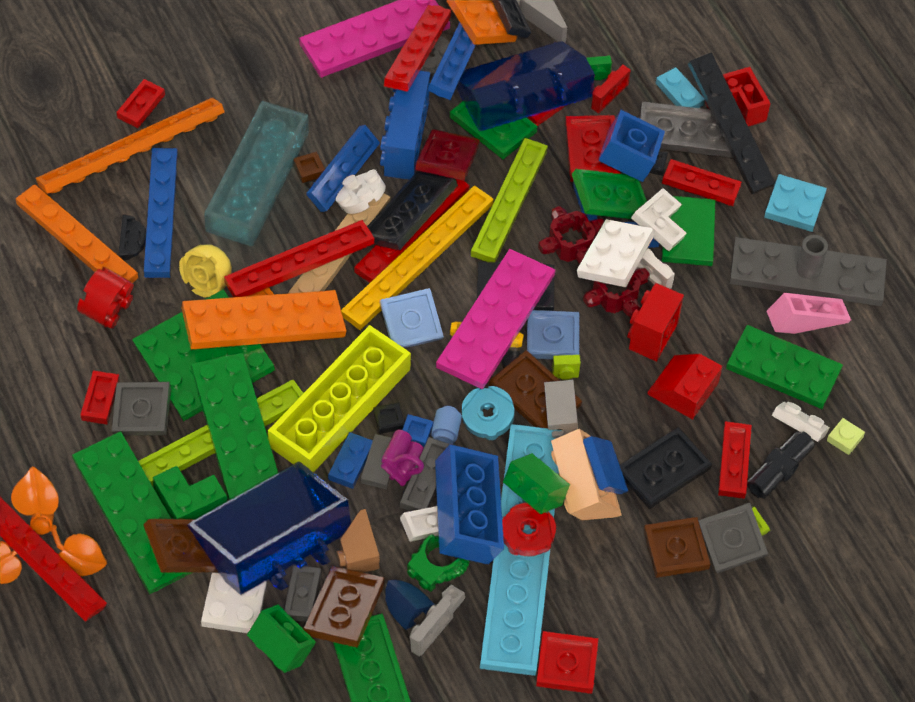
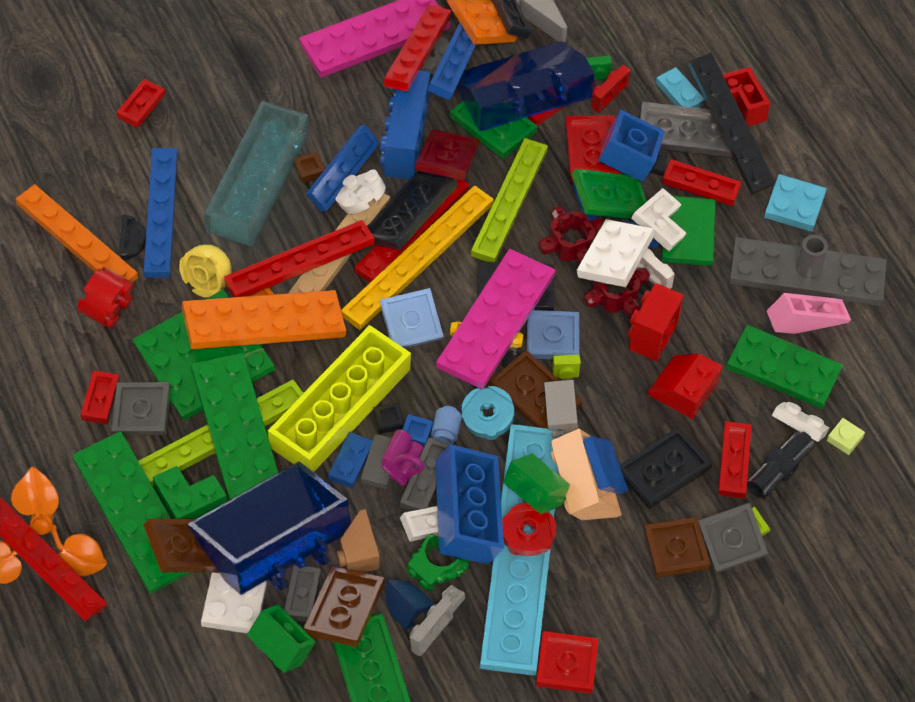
orange plate [36,98,225,194] -> none

